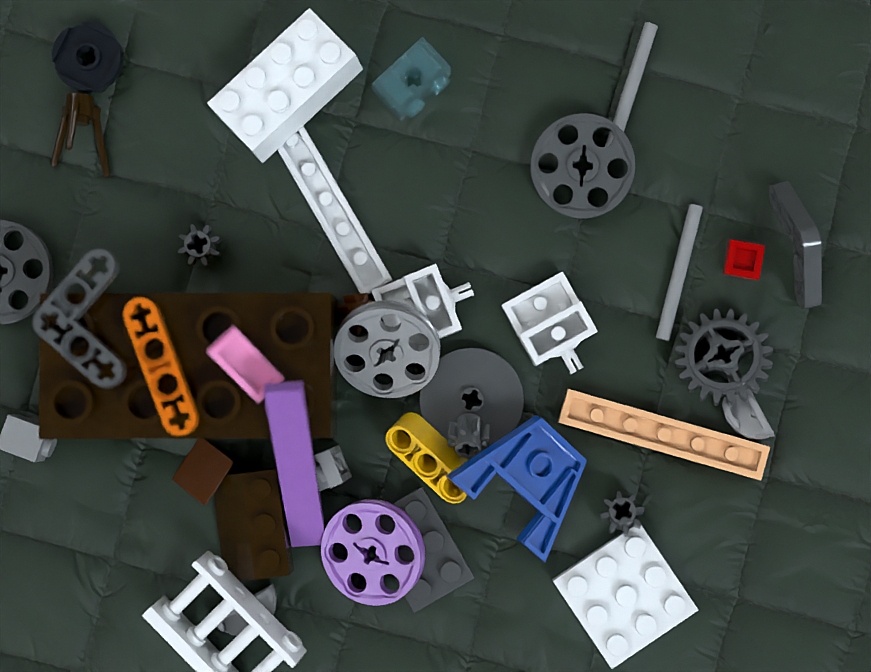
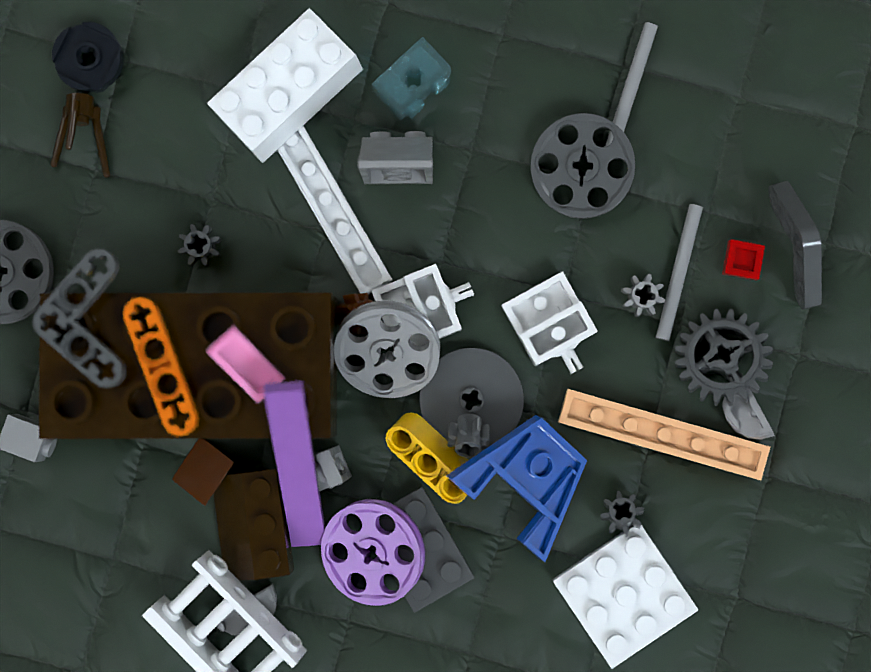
none -> light grey slope [358,131,433,184]
none -> light grey gear [621,274,665,317]

